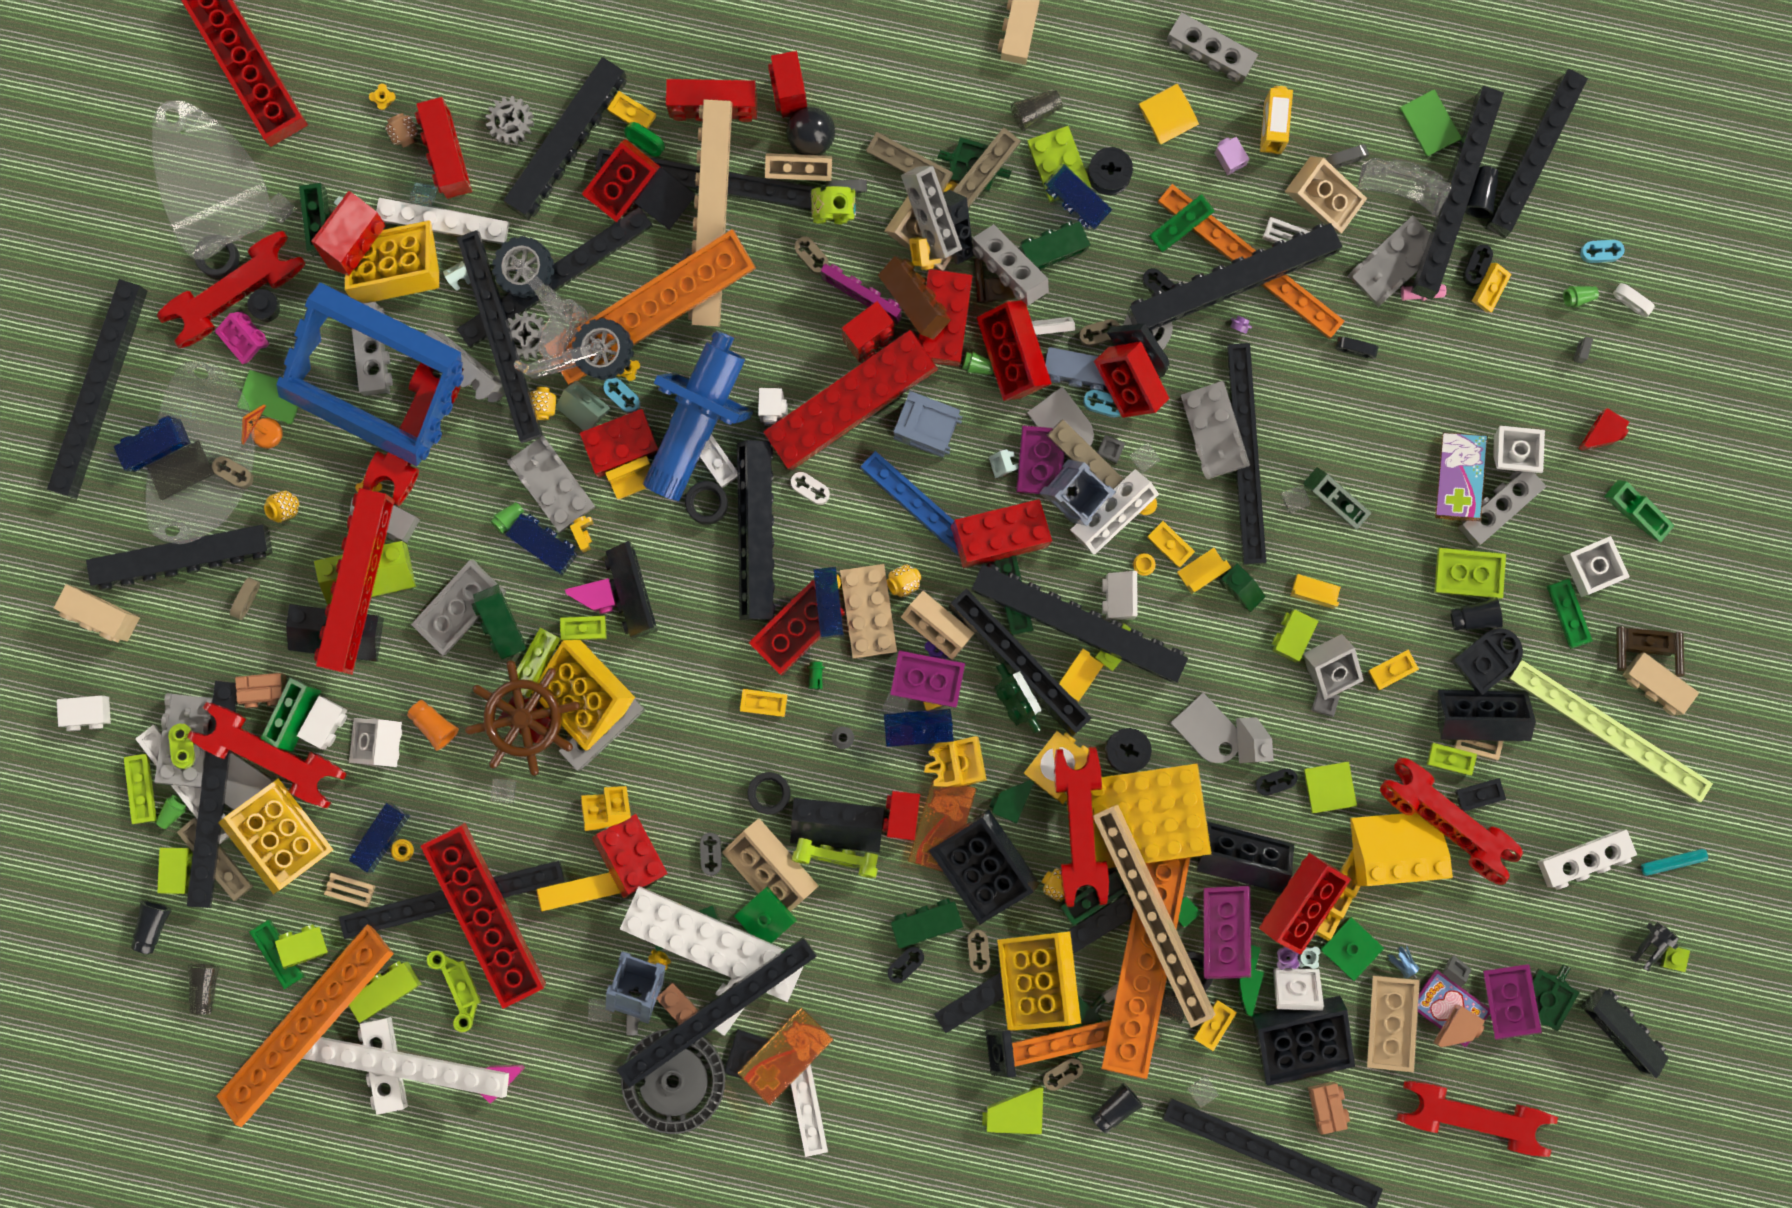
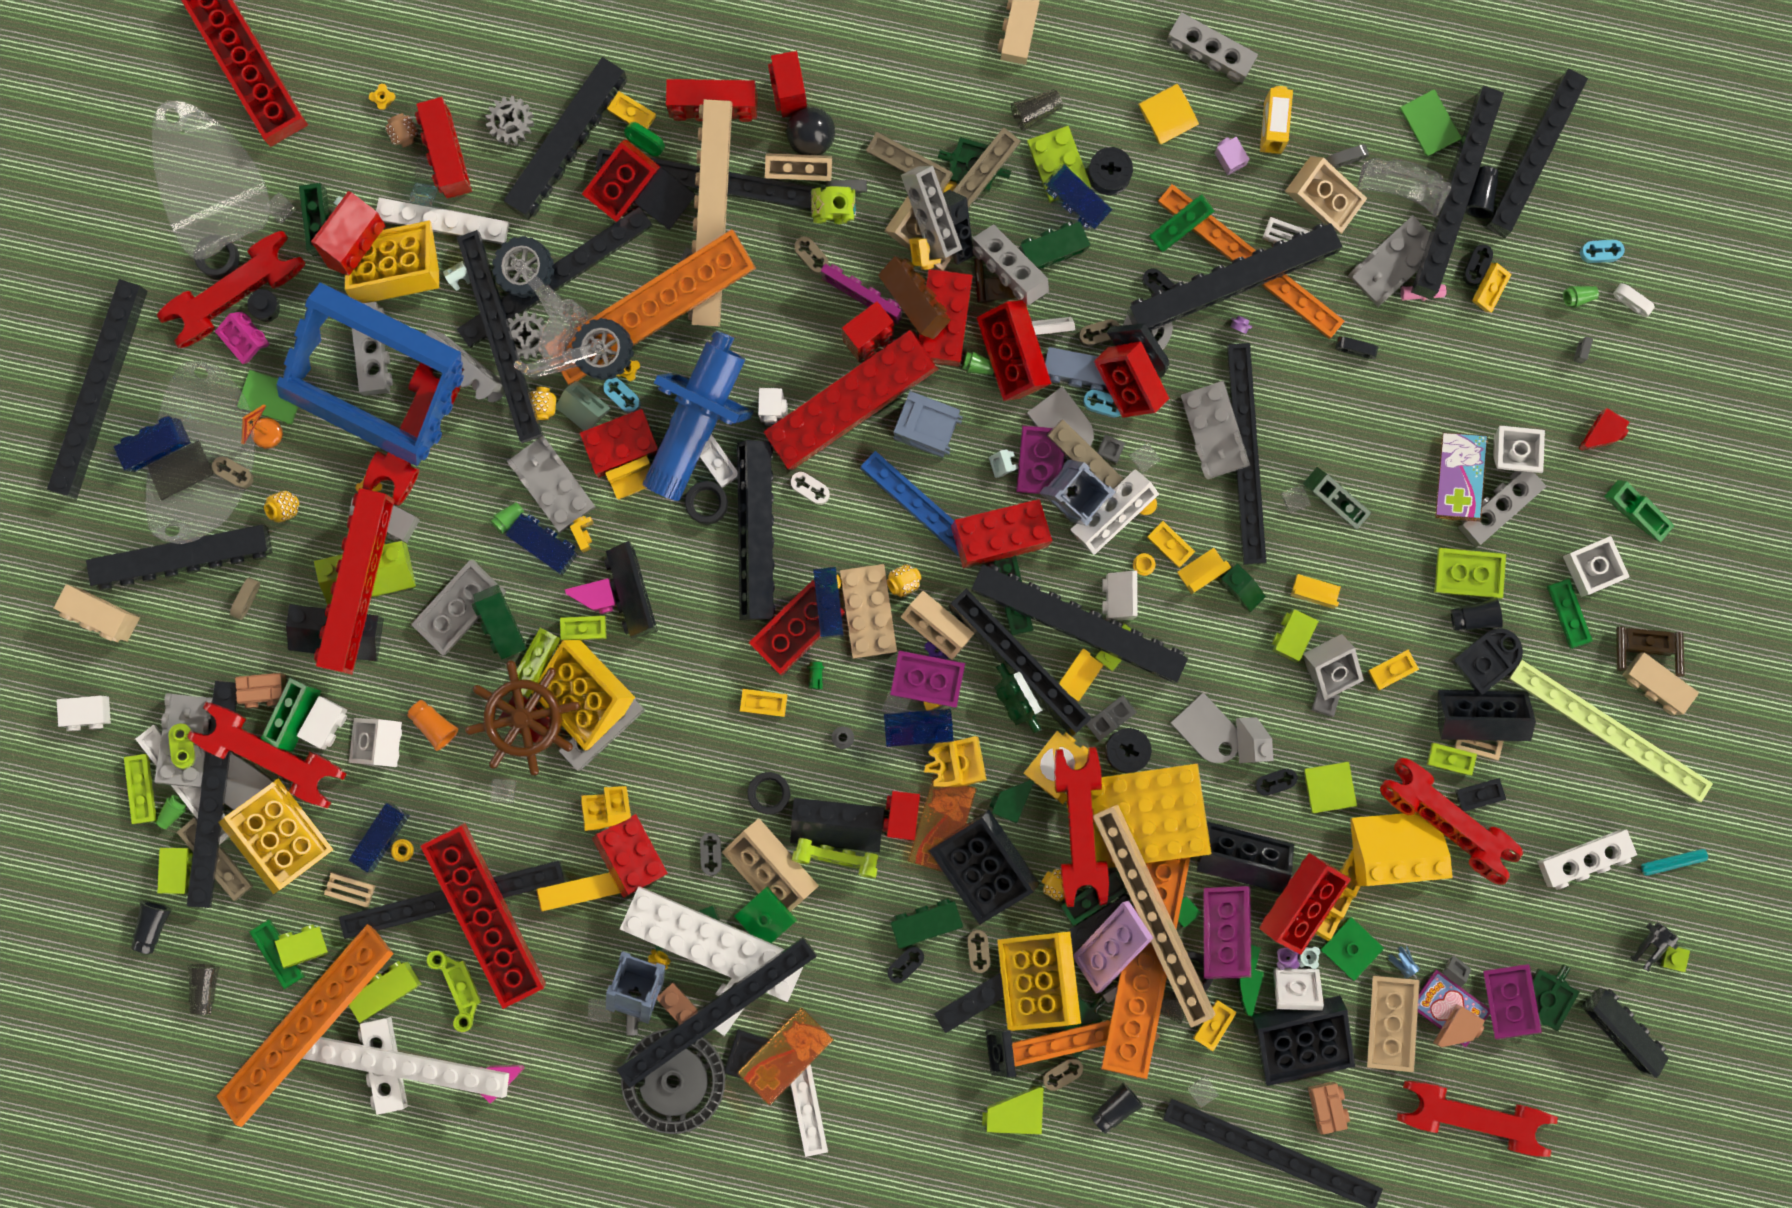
none -> lavender plate [1073,901,1153,993]
none -> dark grey slope [1086,695,1137,741]

